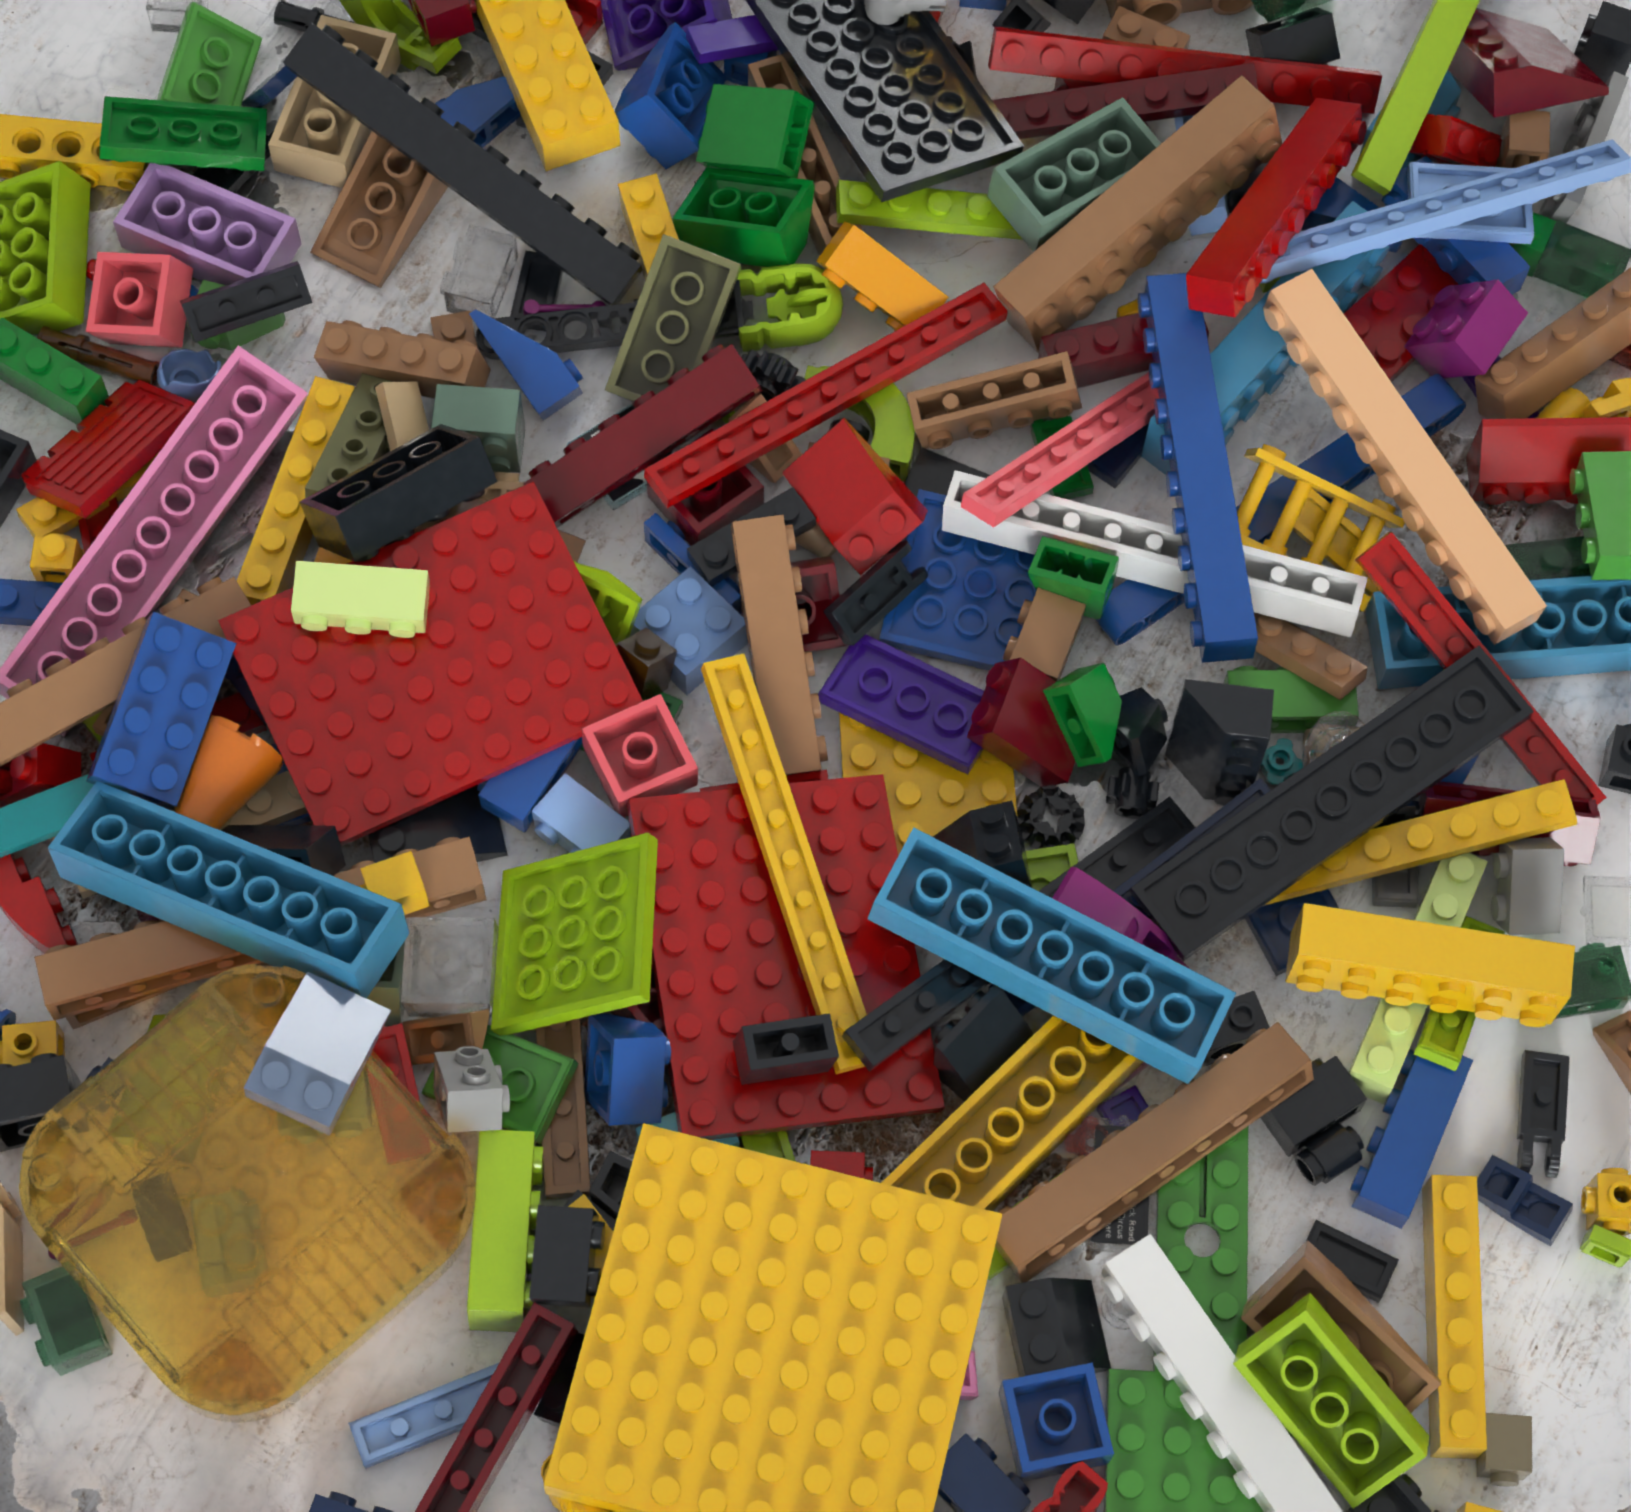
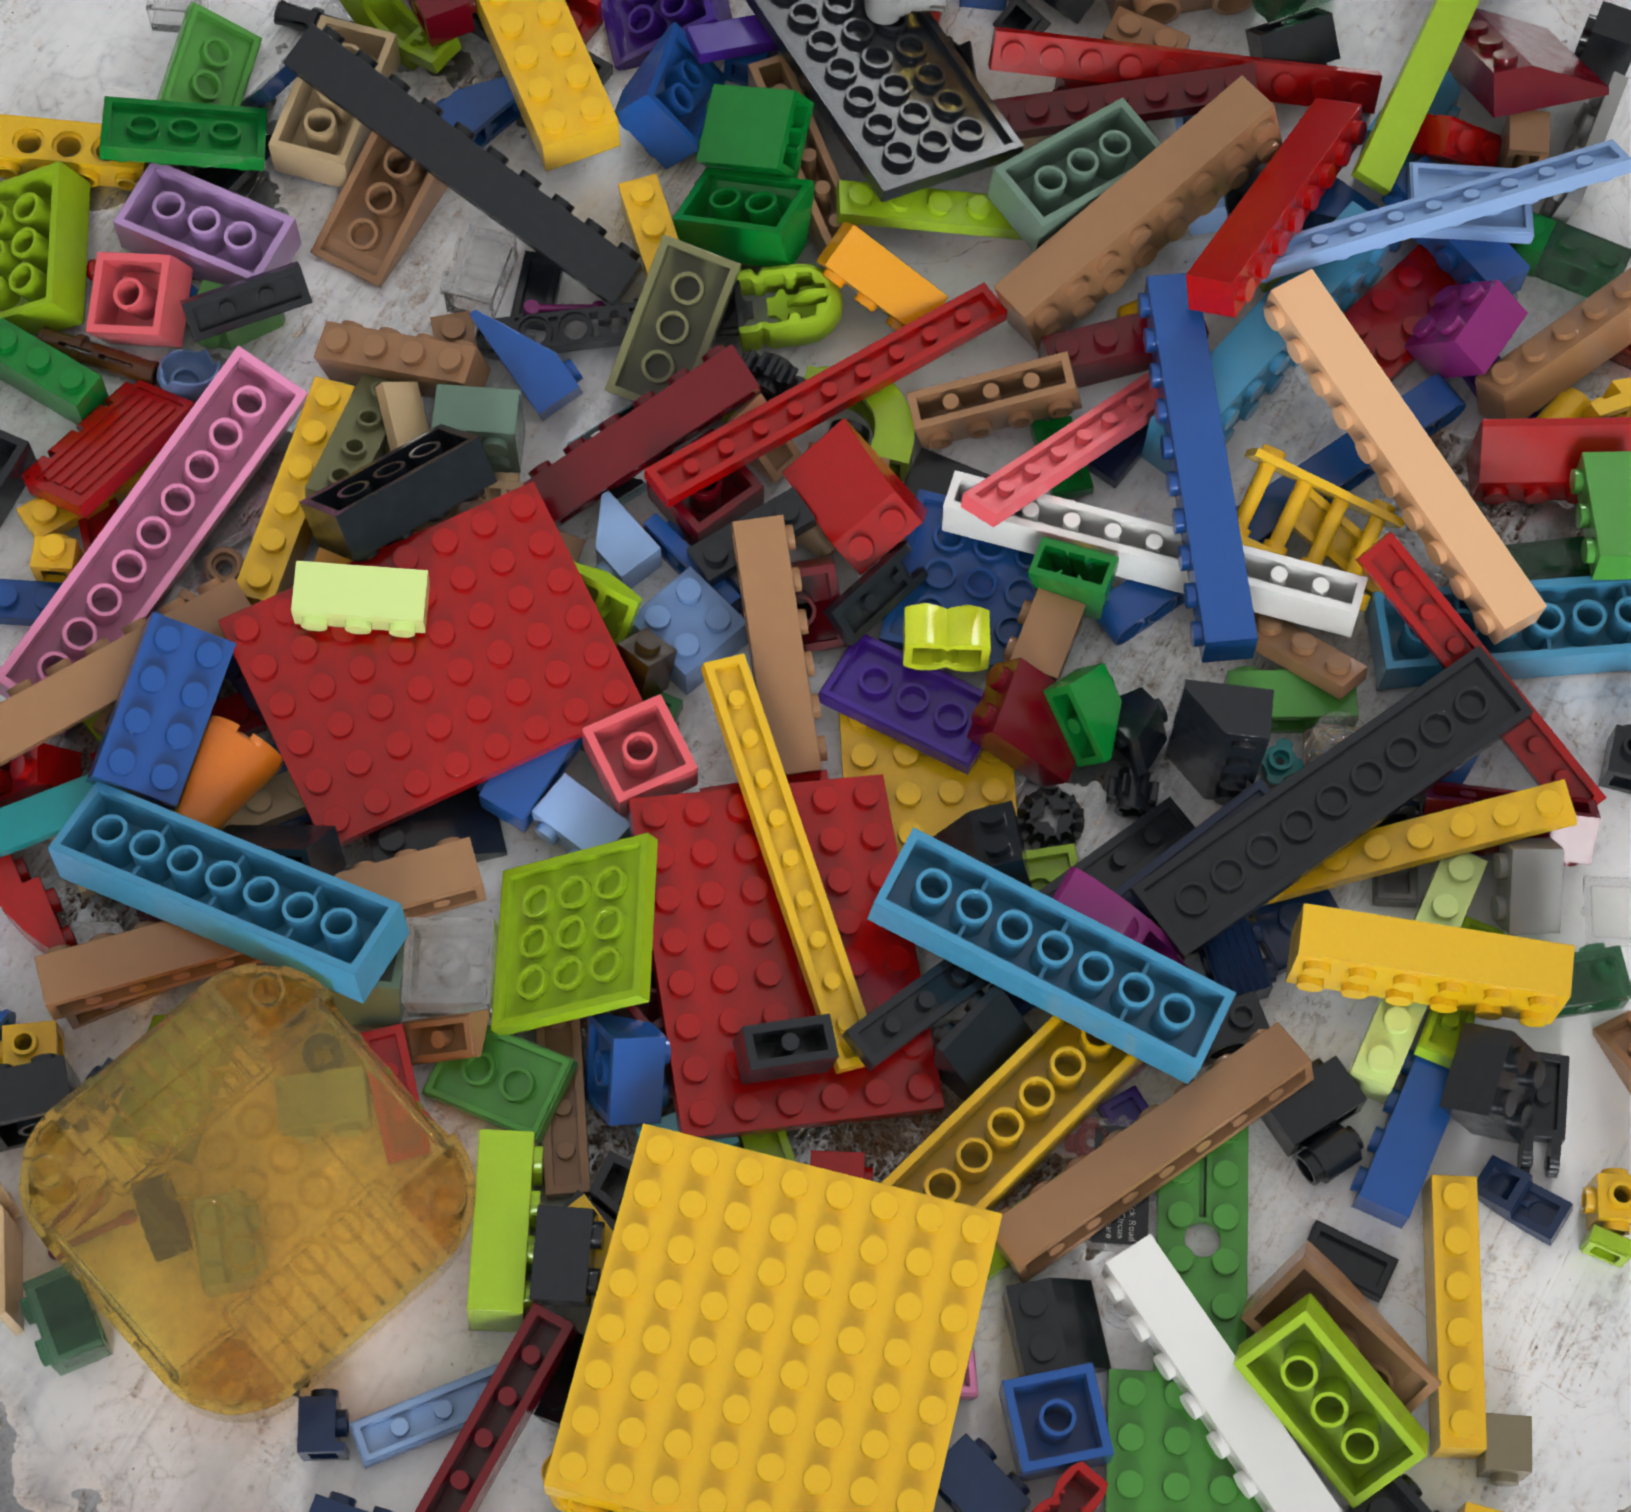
slope [243,971,391,1136] -> none
yellow brick [359,851,429,915] -> none
light grey brick [434,1046,510,1133] -> none
none -> medium nougat plate [203,547,244,582]
none -> dark blue brick [297,1388,350,1461]
none -> light blue slope [595,490,662,589]
none -> neon yellow brick [903,603,991,672]
none -> dark blue brick [1197,917,1277,1000]
none -> black brick [1439,1022,1545,1144]

